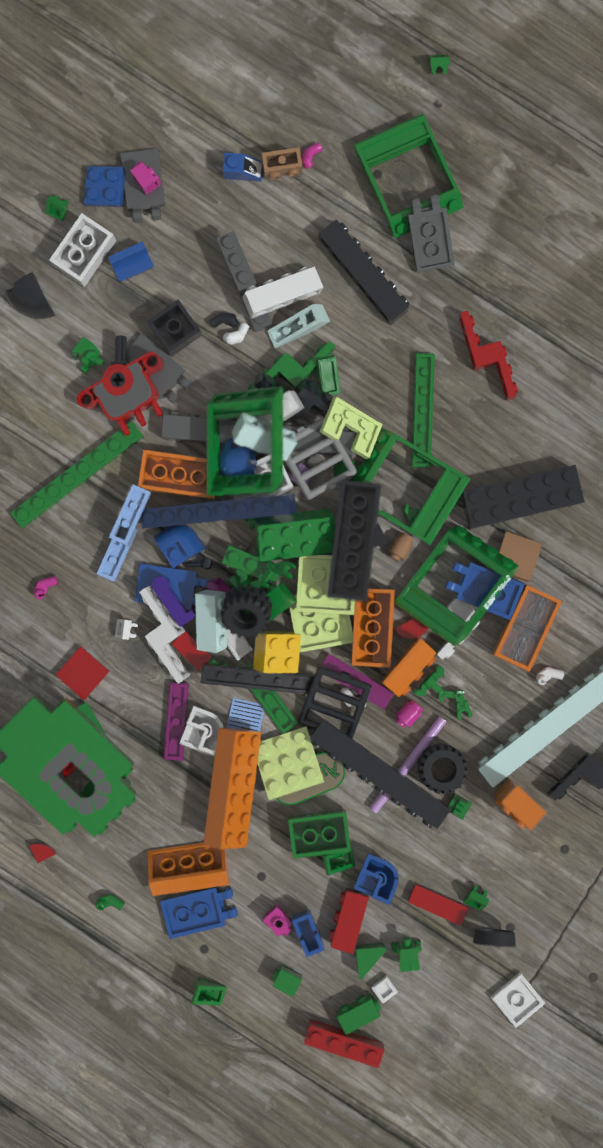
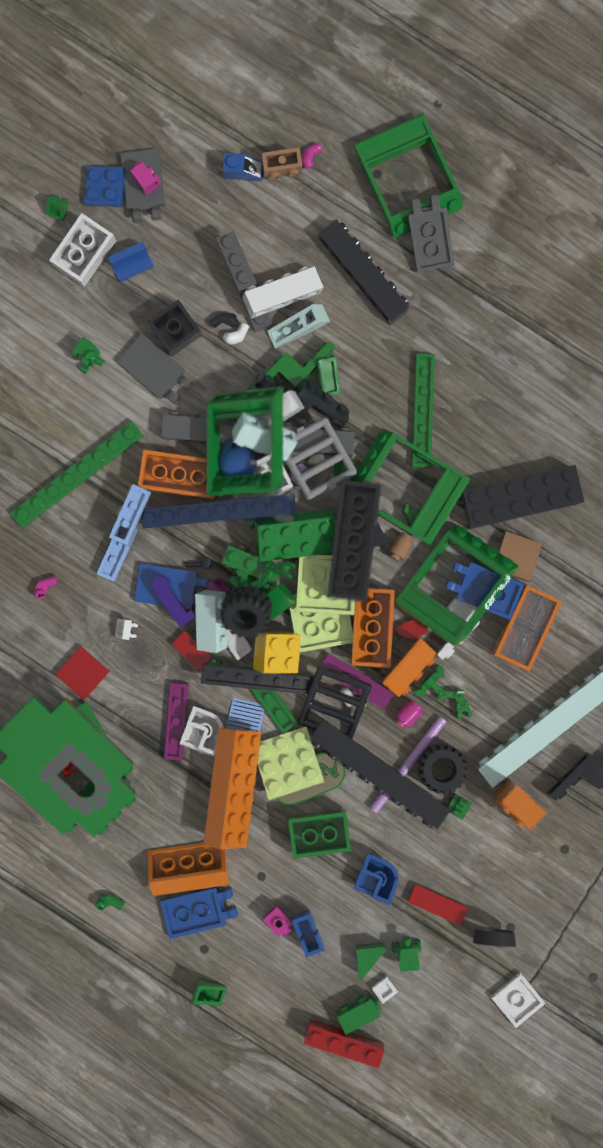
black brick [5,272,56,319] -> none
red tile [29,843,56,863] -> none
piece [77,335,164,436] -> none
white bracket [139,585,190,684] -> none
blue brick [154,525,206,569] -> none
green brick [271,964,302,997] -> none
yellowish green plate [320,397,382,459] -> none
green slope [323,847,355,875] -> none
red brick [328,887,369,954] -> none
green tile [429,54,450,75] -> none
red bracket [458,310,518,401] -> none
green tile [463,885,489,911] -> none
white arm [536,667,564,685] -> none

